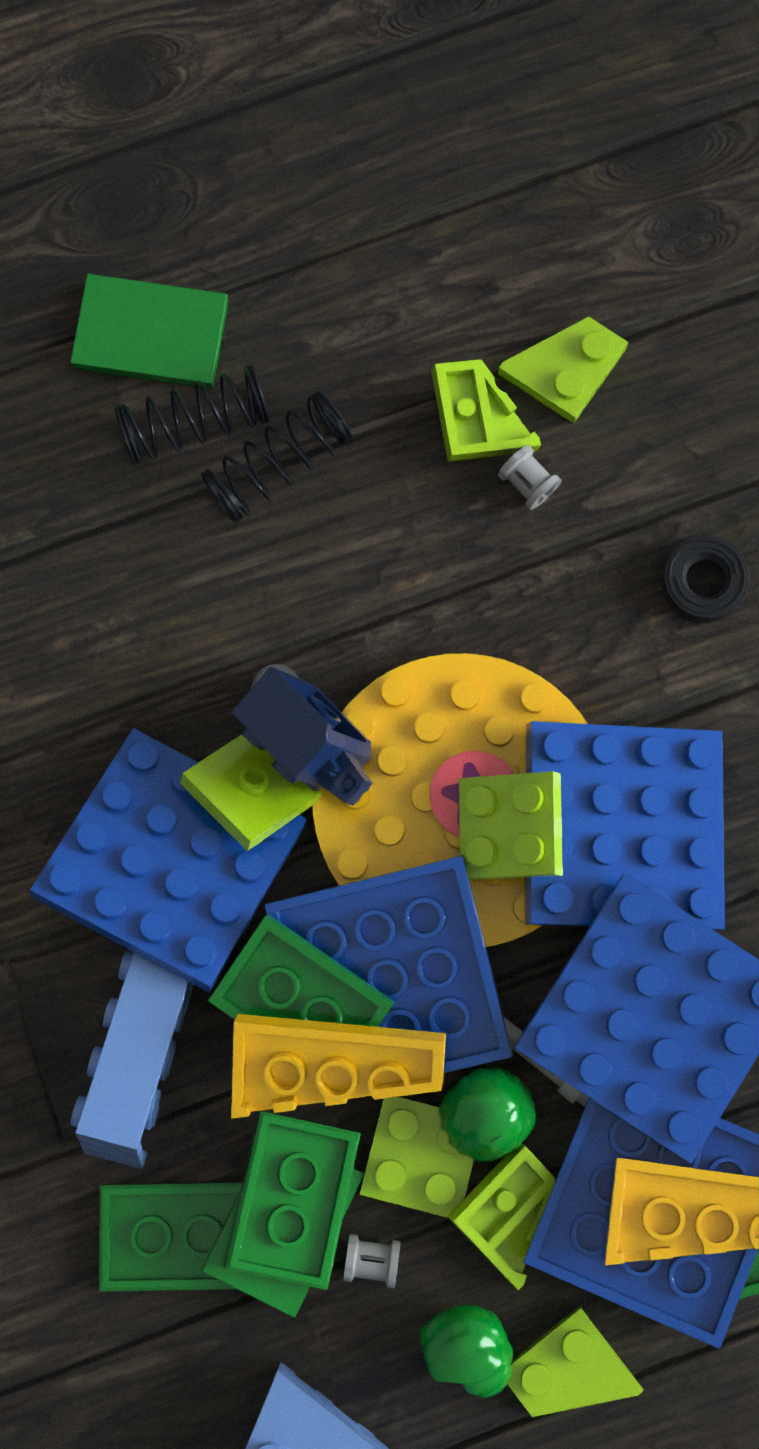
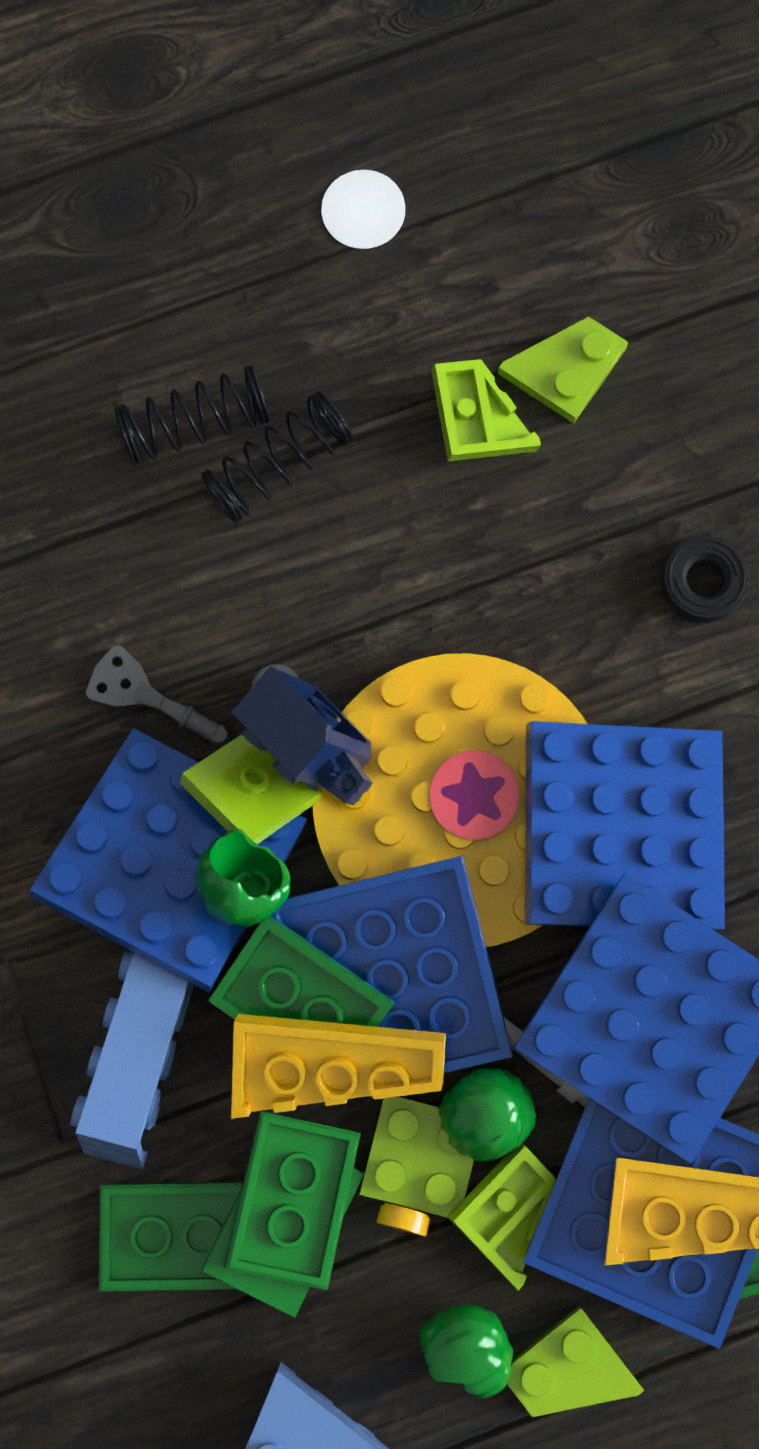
green tile [71,274,229,389] -> none
light grey bush [343,1234,401,1289] -> none
lime plate [459,771,563,880] -> none
light grey bush [497,445,562,510] -> none
none -> dark grey piece [86,645,231,747]
none -> green hair [195,829,291,927]
none -> white sticker [321,170,405,249]
none -> yellow tile [376,1203,430,1237]

